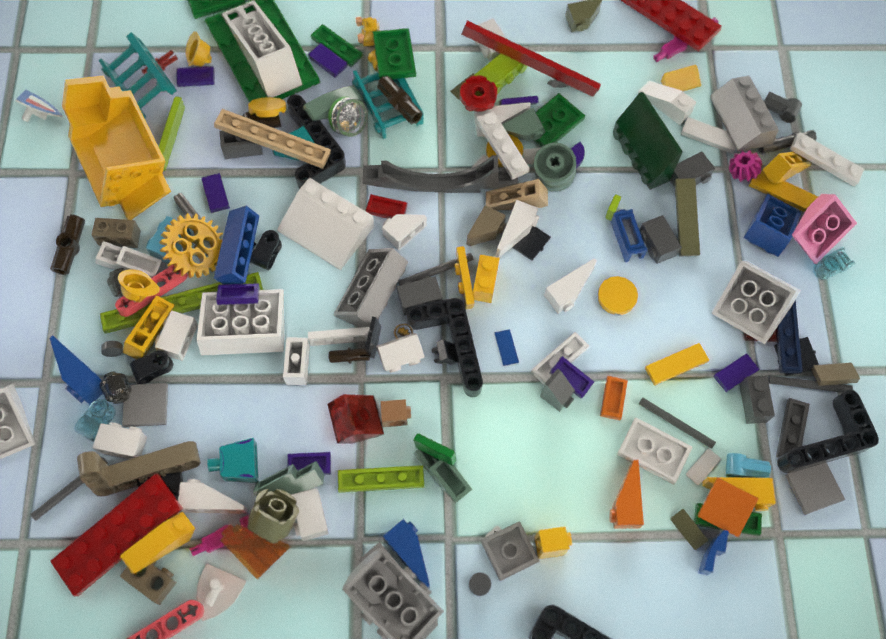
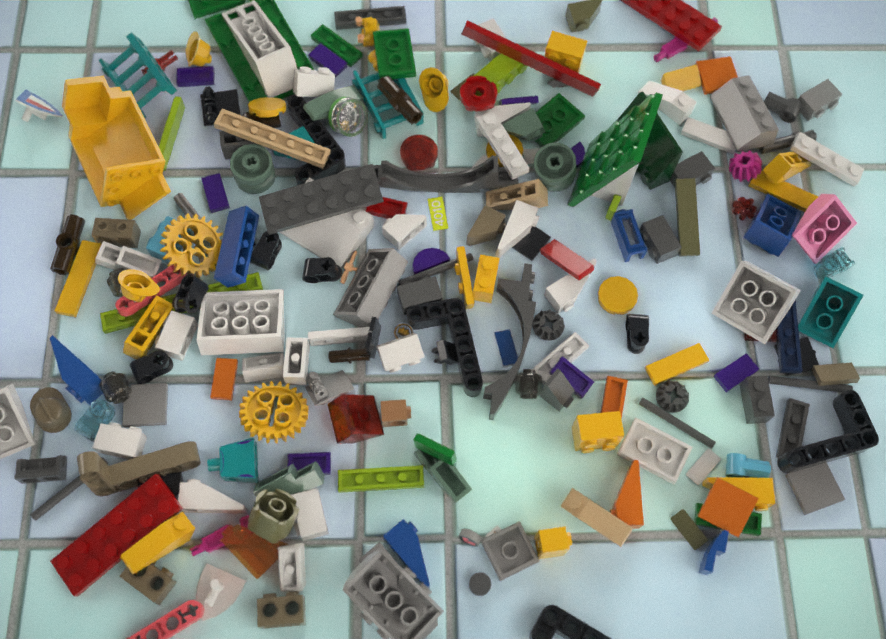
dark grey tile [101,341,123,357] -> none
dark purple tile [216,284,260,305] -> none
none -> dark grey hinge [14,455,67,484]
none -> dark tan piece [30,387,72,433]
none -> yellow tile [54,240,102,318]
none -> black piece [172,273,208,314]
none -> black hinge [200,86,241,126]
none -> orange tile [210,358,238,401]
none -> sand green wheel [230,144,276,194]
none -> yellow gear [239,381,309,444]
none -> white slope [242,352,284,383]
none -> dark tan brick [257,591,306,629]
none -> dark grey plate [259,164,384,235]
none -> white slope [278,543,306,592]
none -> white brick [293,67,335,97]
none -> black piece [302,257,343,283]
none -> light grey hinge [305,370,354,407]
none -> dark grey tile [334,6,407,30]
none -> light nougat piece [340,251,358,284]
none -> clear red tile [400,135,438,171]
none -> dark purple tile [412,248,450,274]
none -> yellow piece [419,67,449,112]
none -> neon yellow sticker [427,197,449,231]
none -> light grey tile [458,528,481,547]
none -> dark grey slope [483,263,536,420]
none -> clear smoke head [515,369,542,399]
none -> dark grey gear [532,309,565,341]
none -> tile [540,239,594,280]
none -> yellow brick [544,31,588,73]
none -> tan slope [561,488,633,547]
none -> green piece [567,92,663,207]
none -> yellow brick [571,411,624,453]
none -> black piece [625,314,649,354]
none -> dark grey gear [656,380,689,413]
none -> orange tile [695,56,738,95]
none -> clear red plant [732,197,757,221]
none -> light grey brick [798,79,842,121]
none -> teal slope [798,276,864,349]

